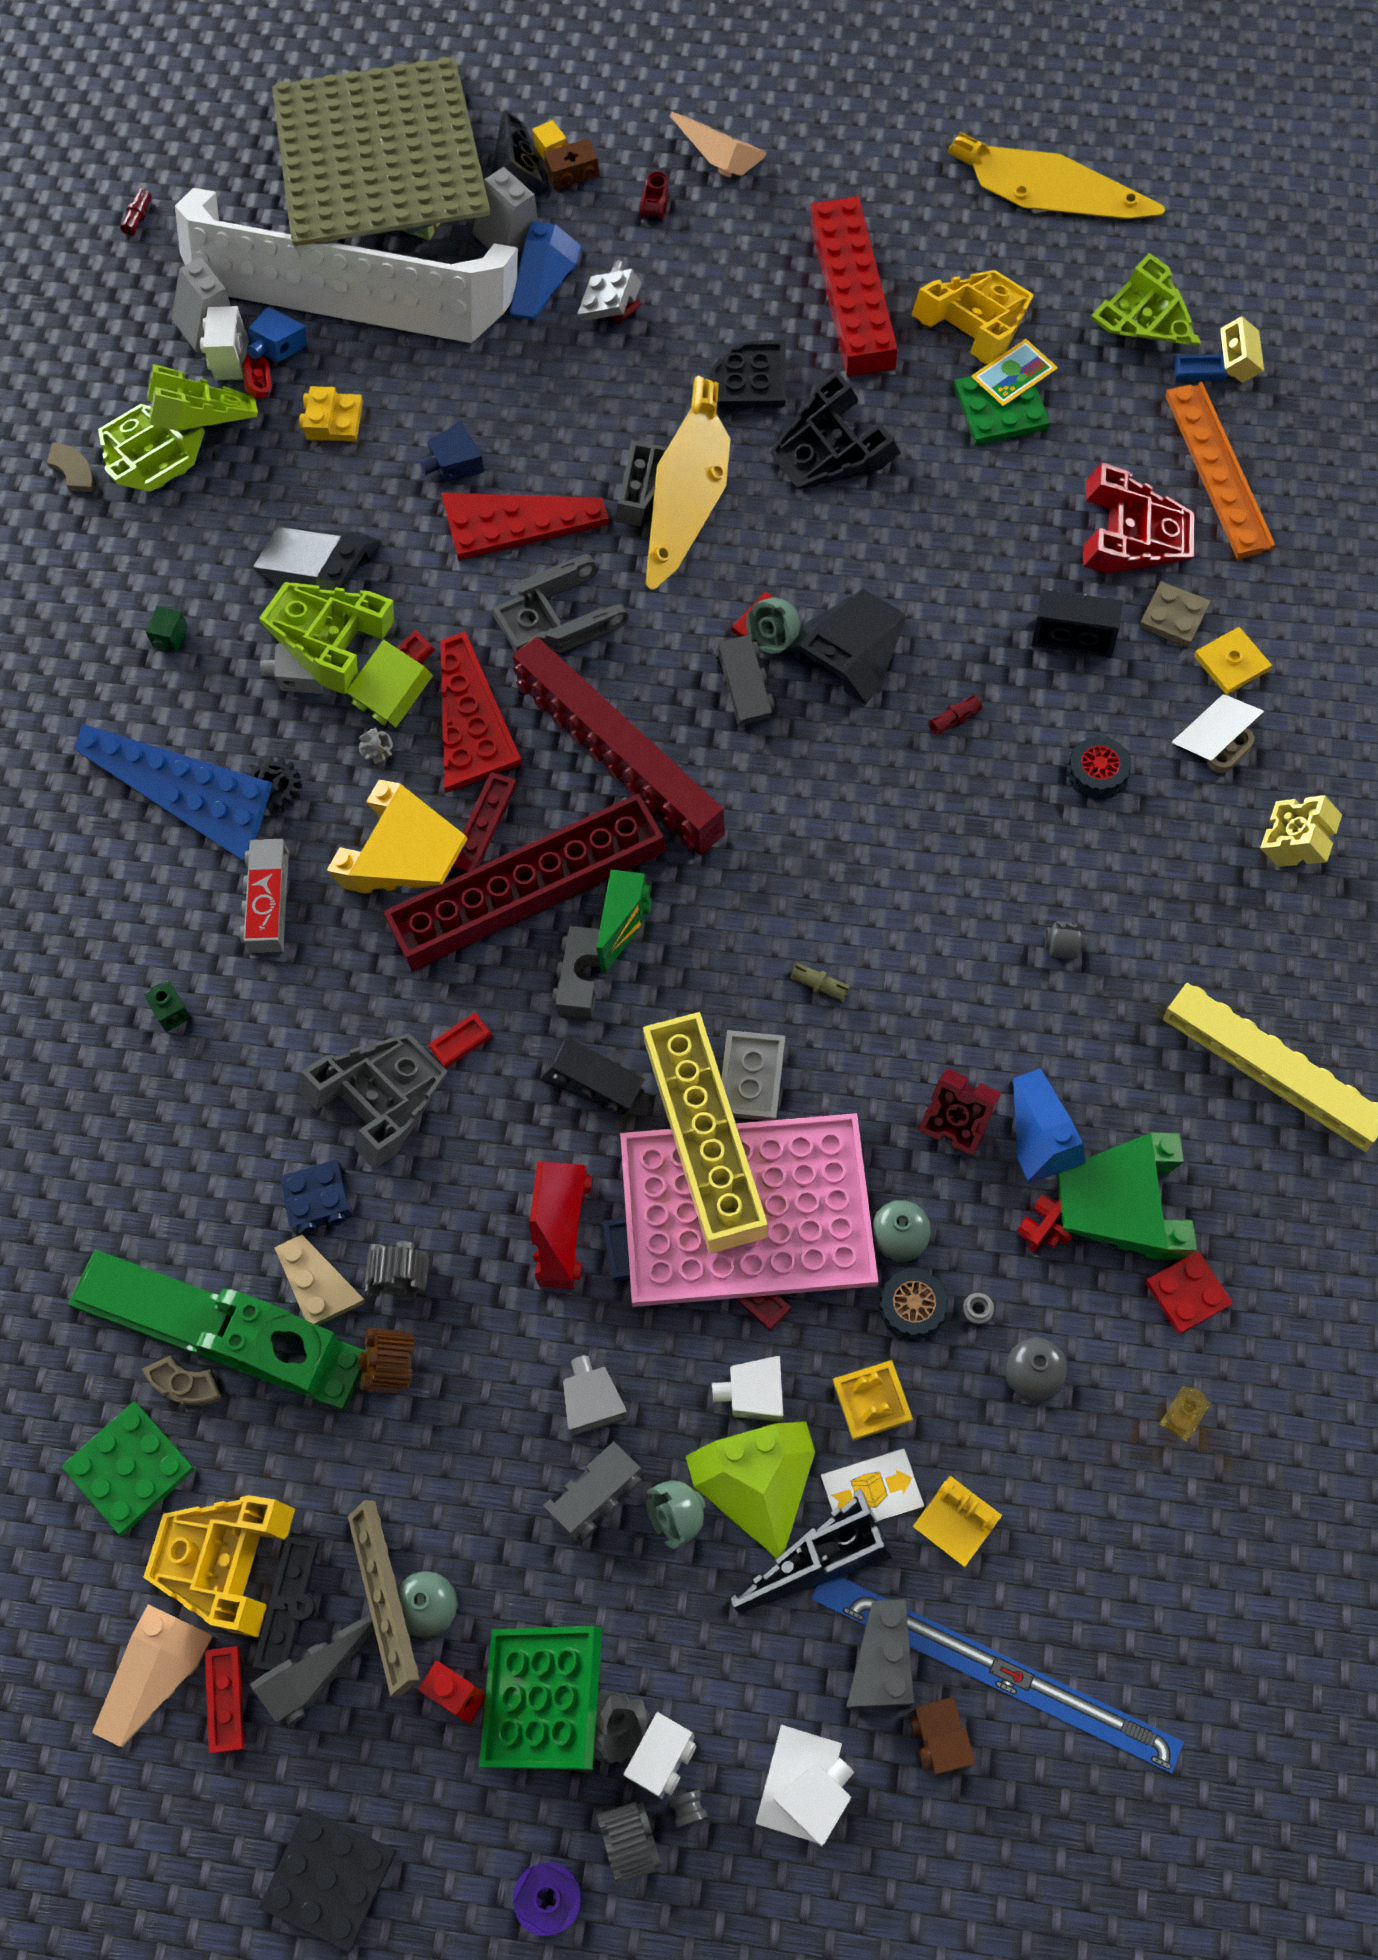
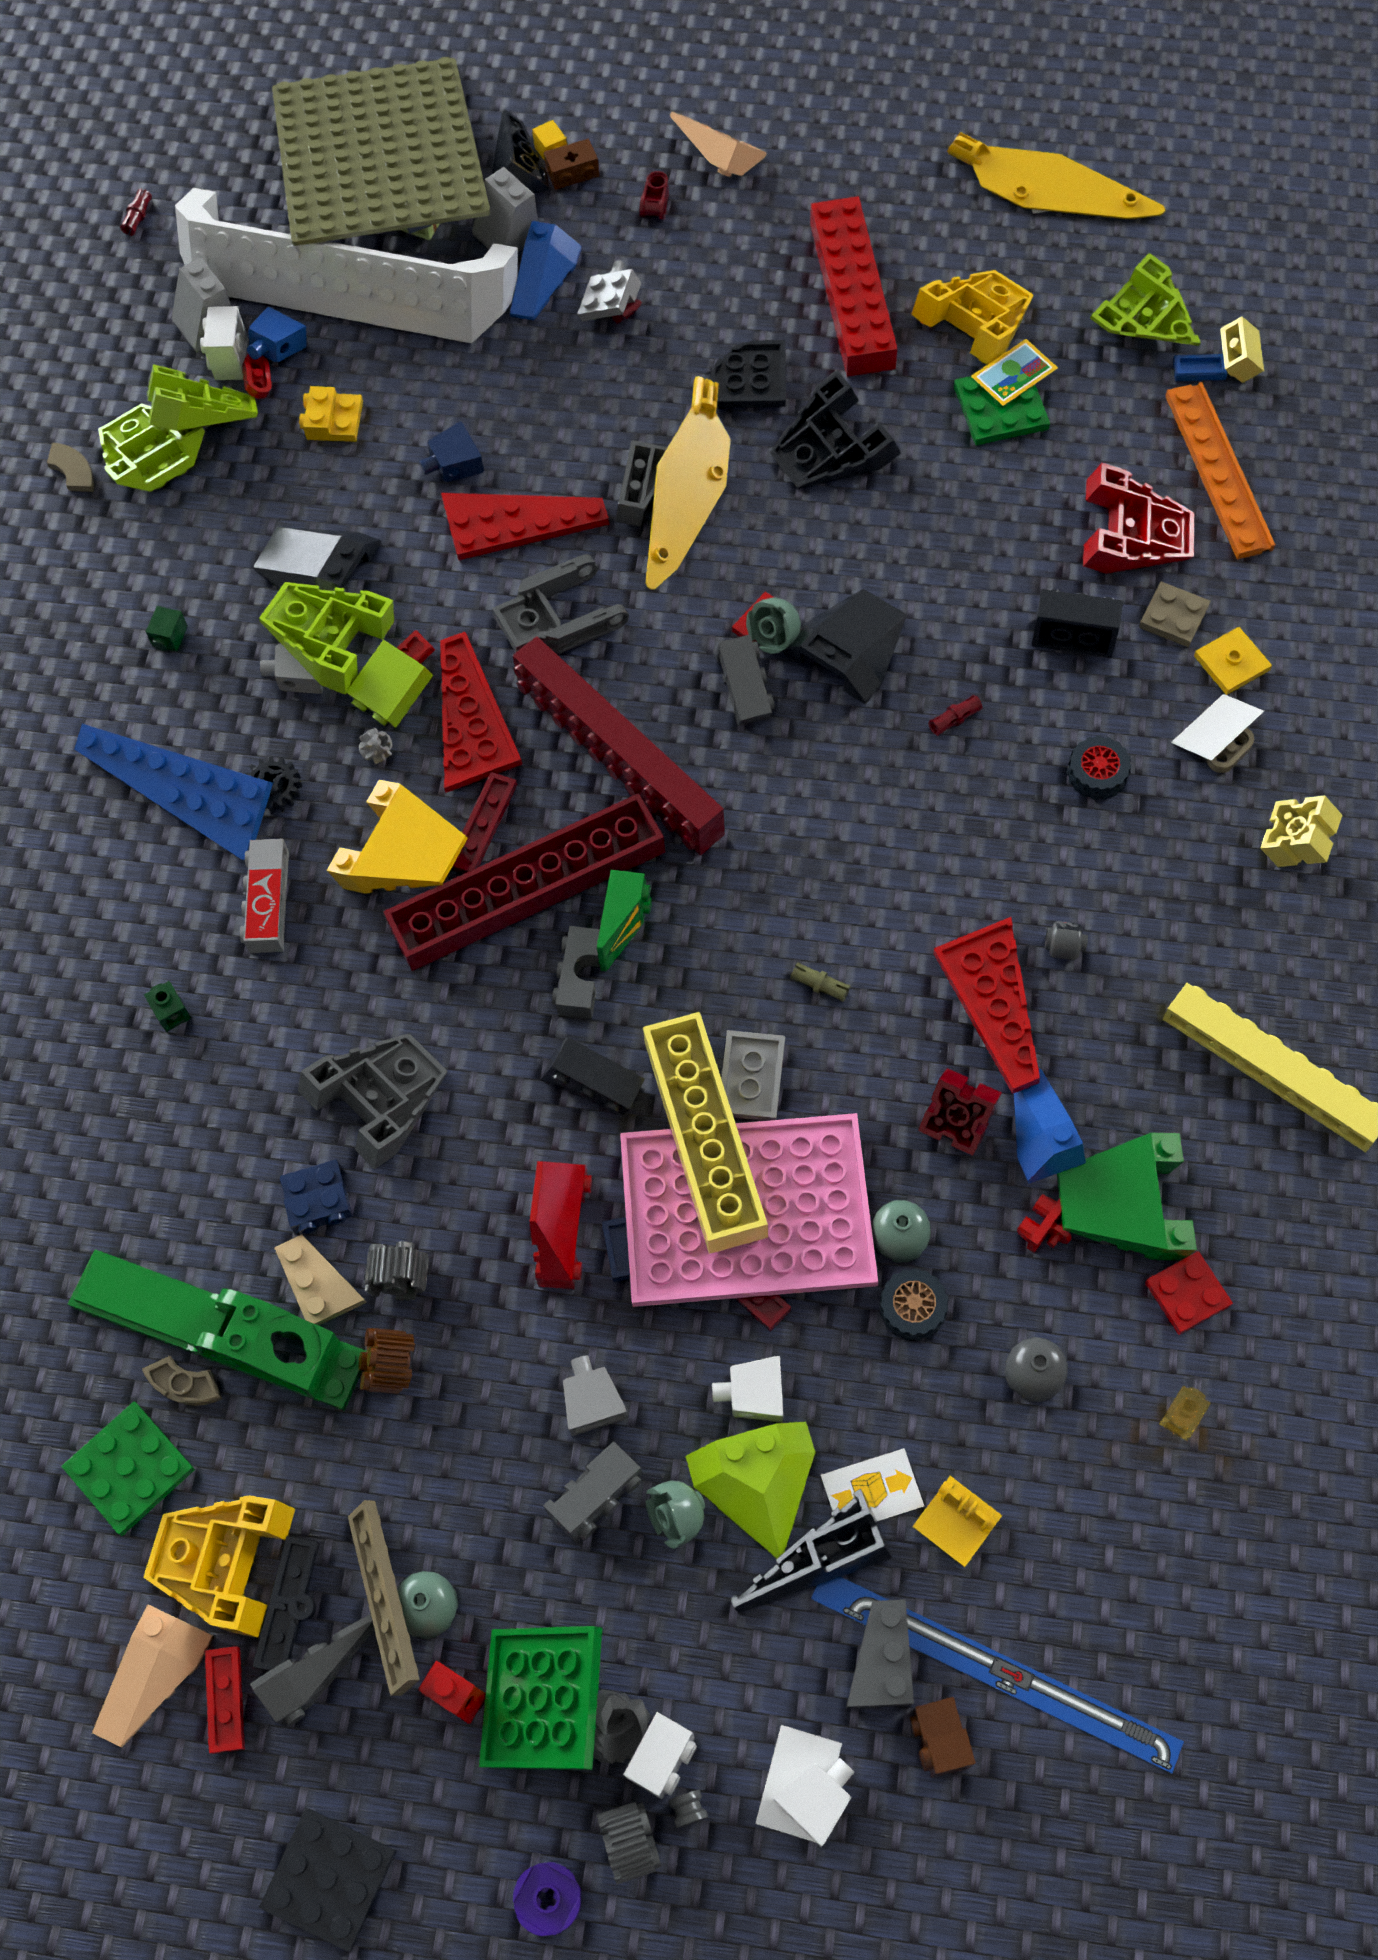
red tile [428,1012,493,1069] -> none
yellow plate [832,1360,913,1441] -> none
light grey plate [963,1293,994,1324] -> none
none -> red wing [933,917,1040,1094]

